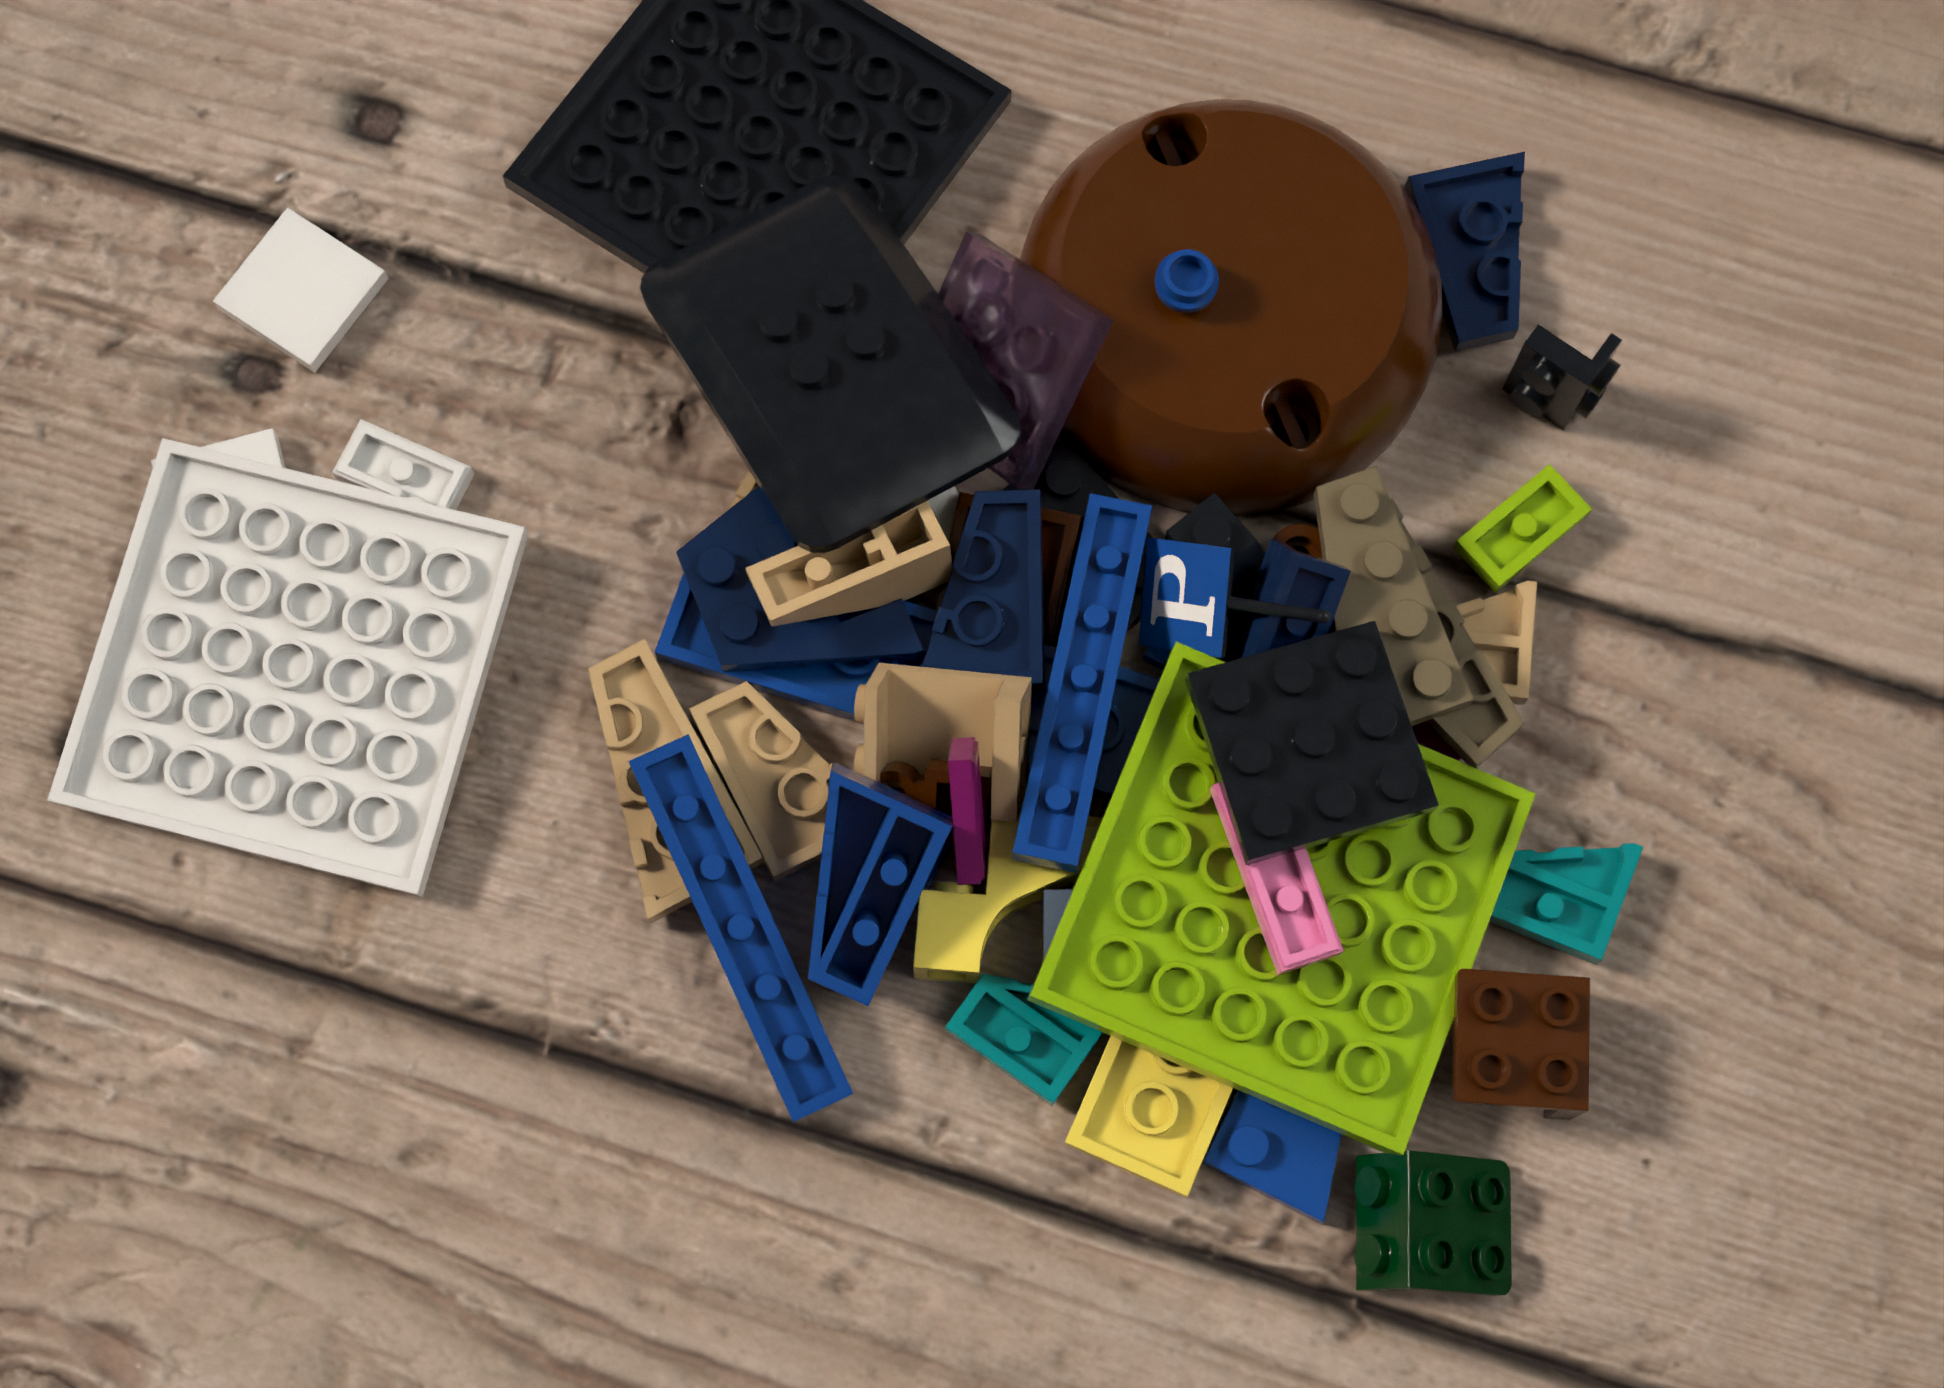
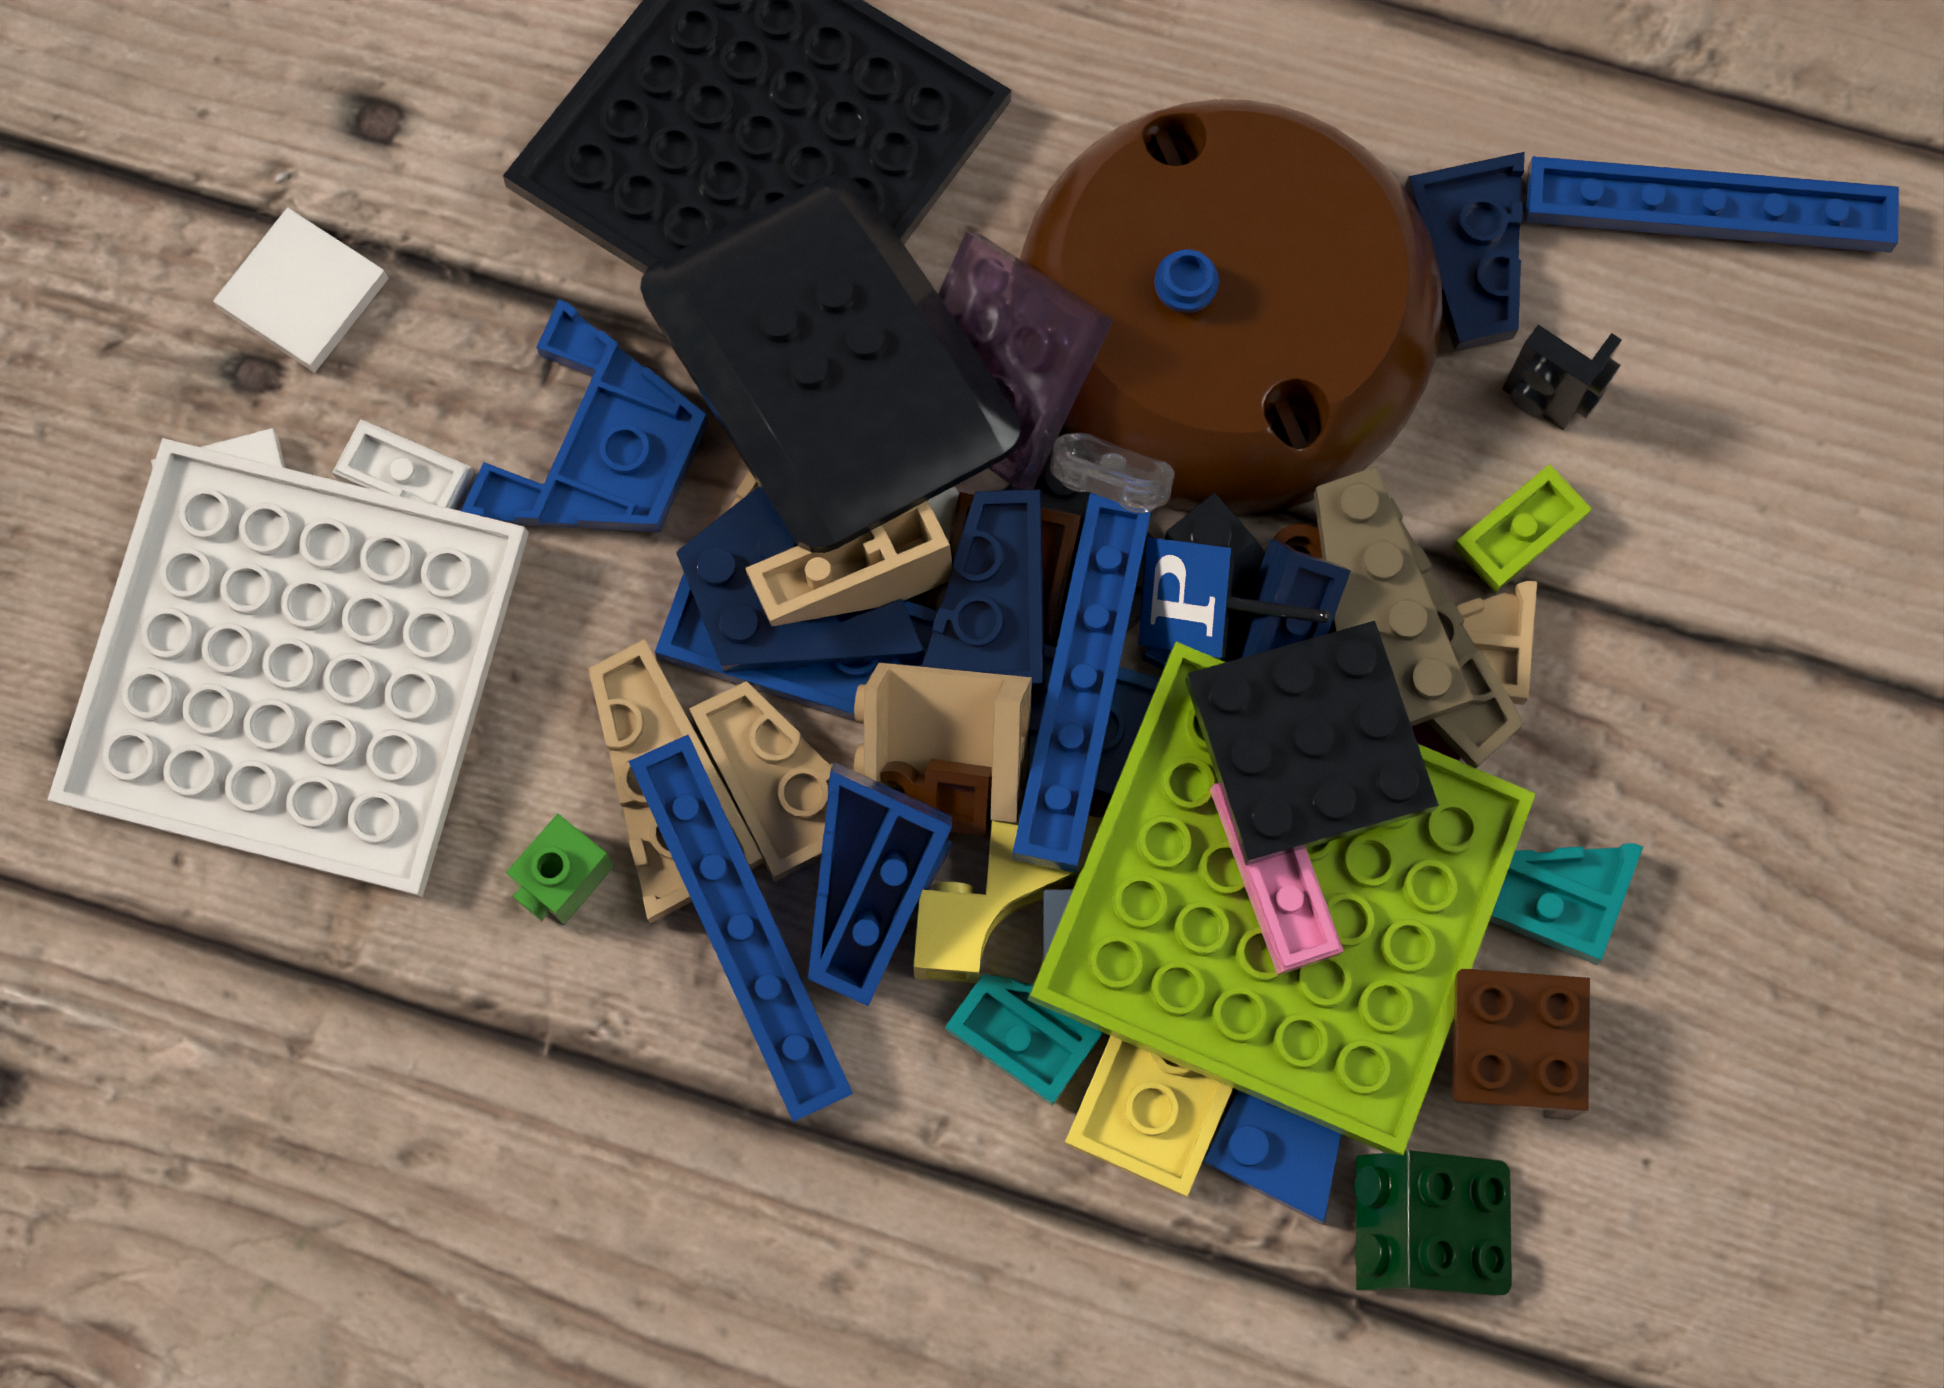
magenta tile [948,737,987,885] -> none
none -> blue wing [461,299,708,532]
none -> bright green brick [506,813,615,925]
none -> clear plate [1050,433,1175,513]
none -> blue plate [1525,156,1899,253]

